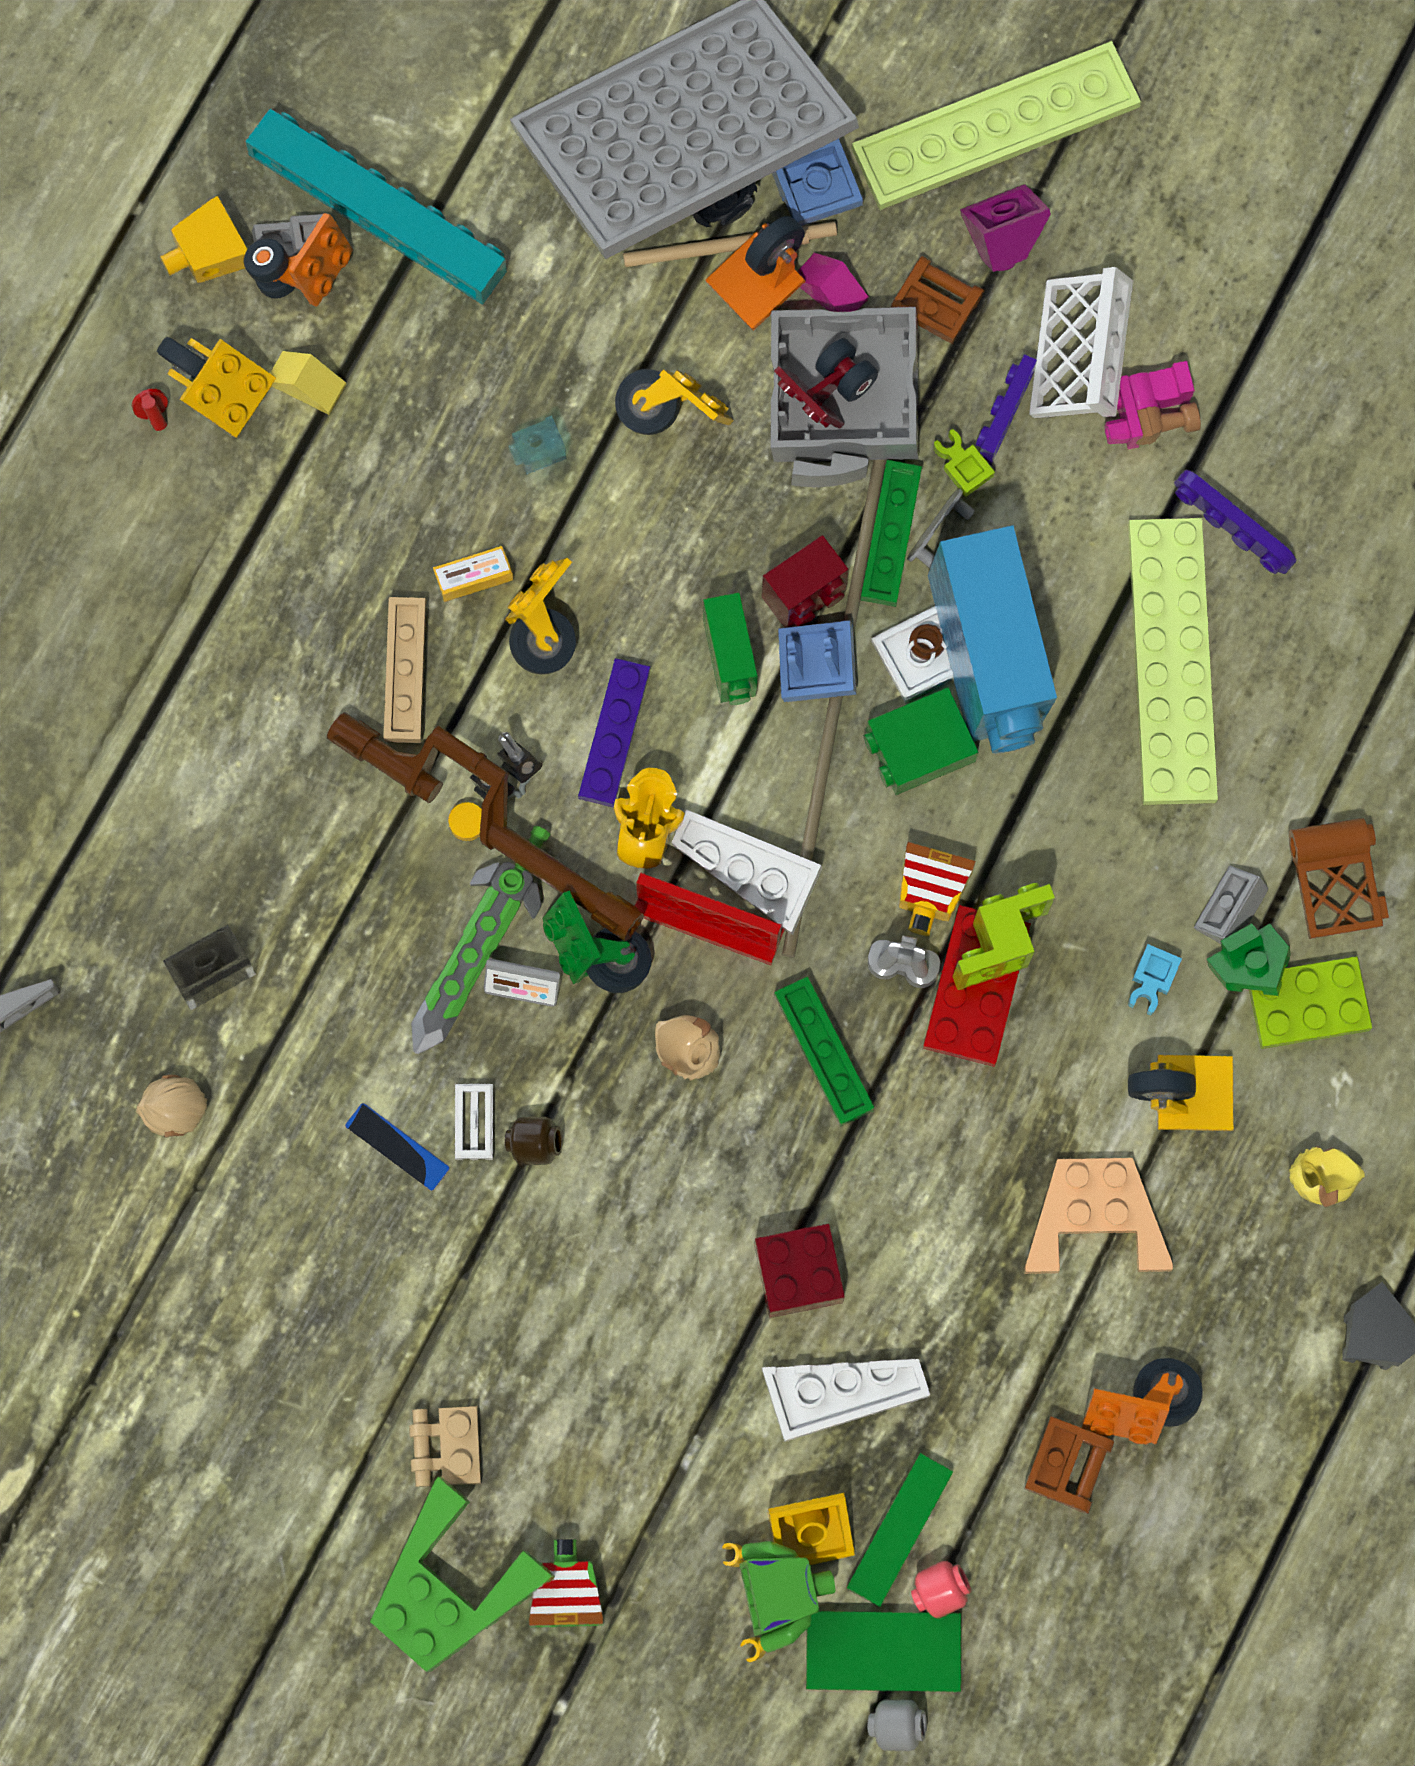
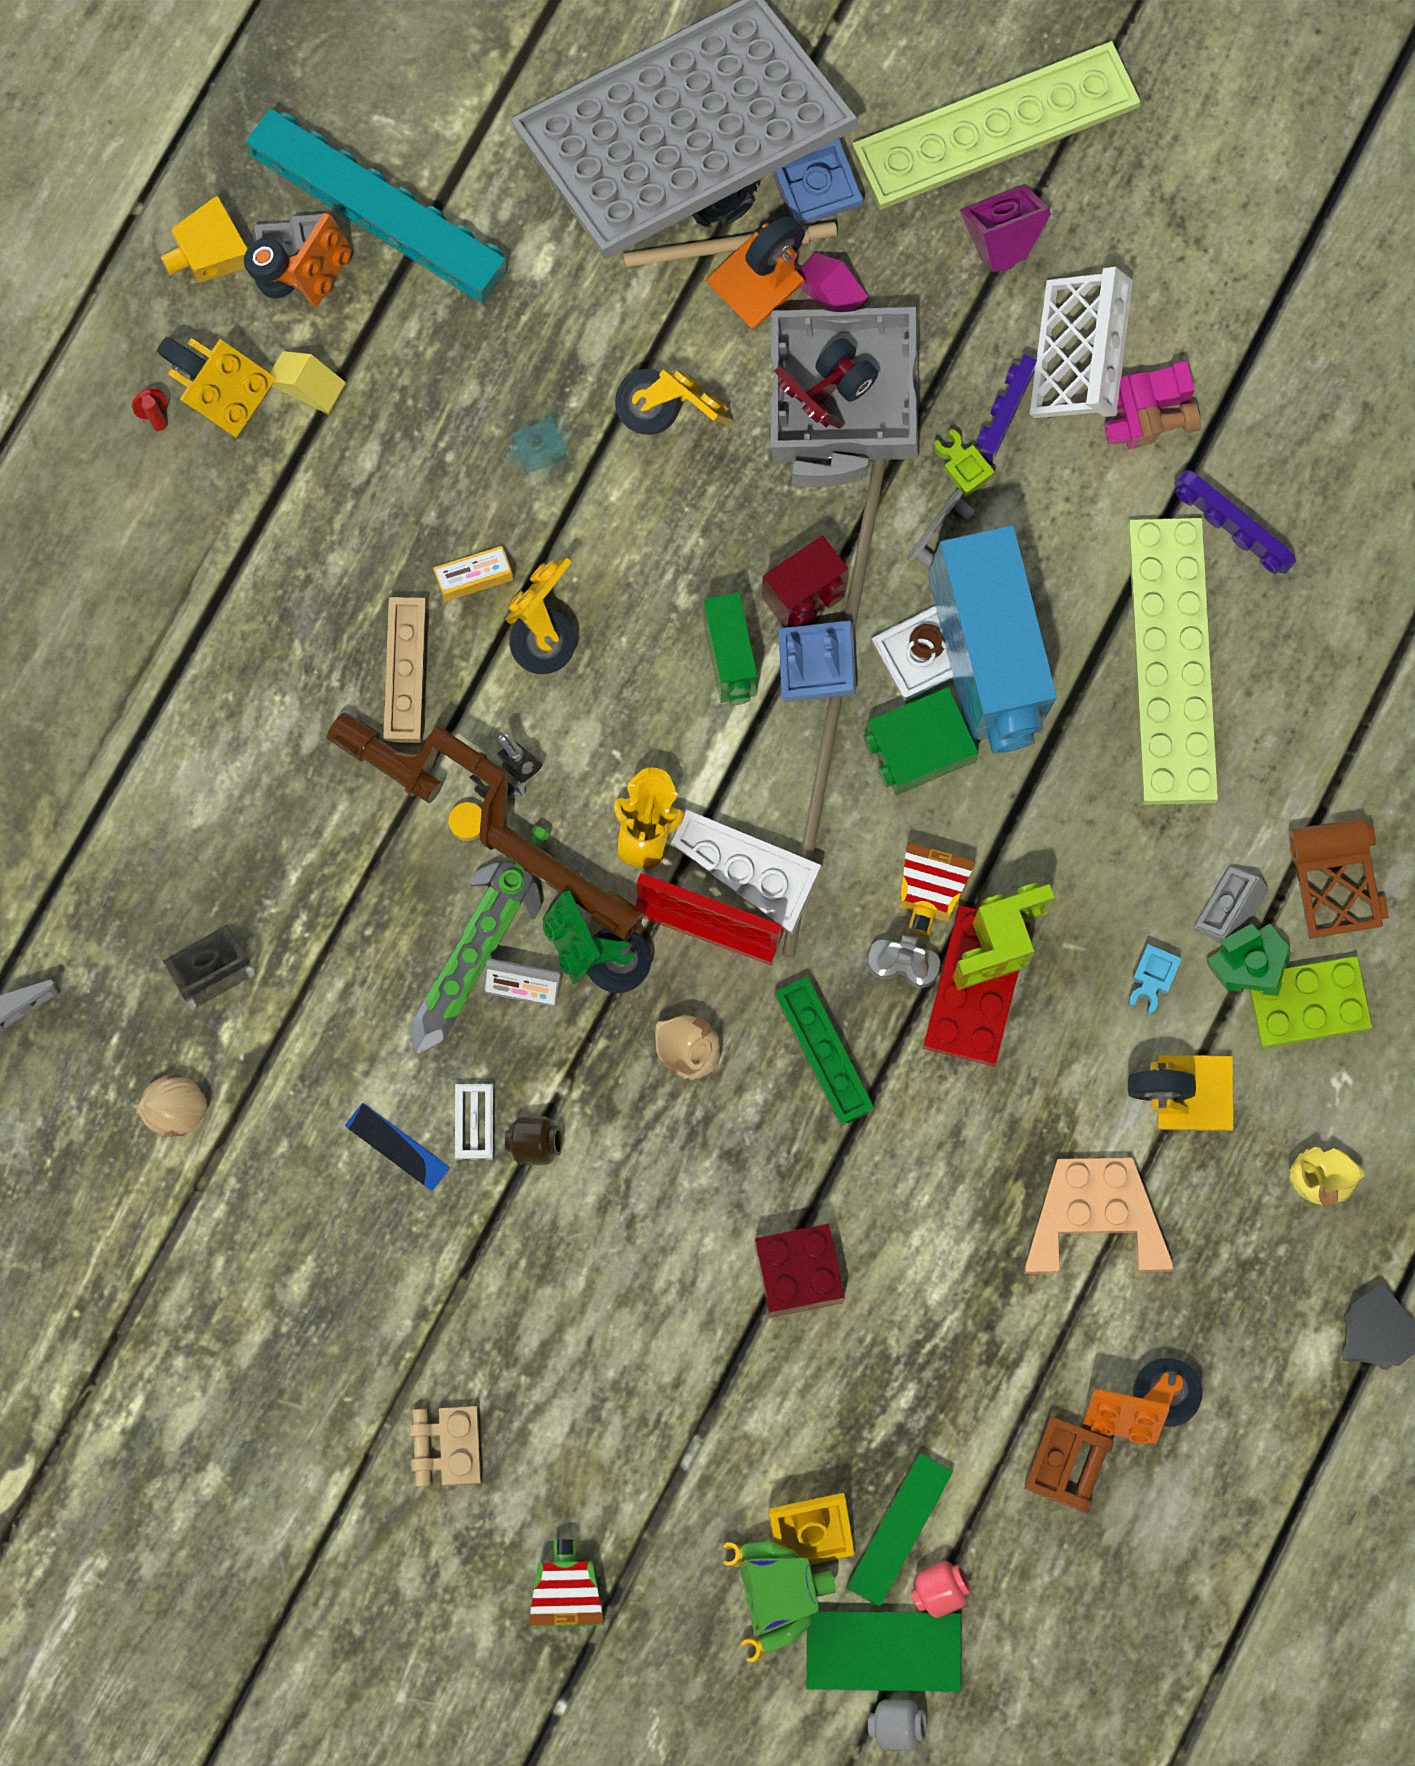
bright green wing [370,1477,555,1672] -> none
dark purple plate [578,658,651,808] -> none
white wing [762,1359,930,1442] -> none
green plate [860,460,922,607] -> none
dark orange plate [891,256,984,344] -> none

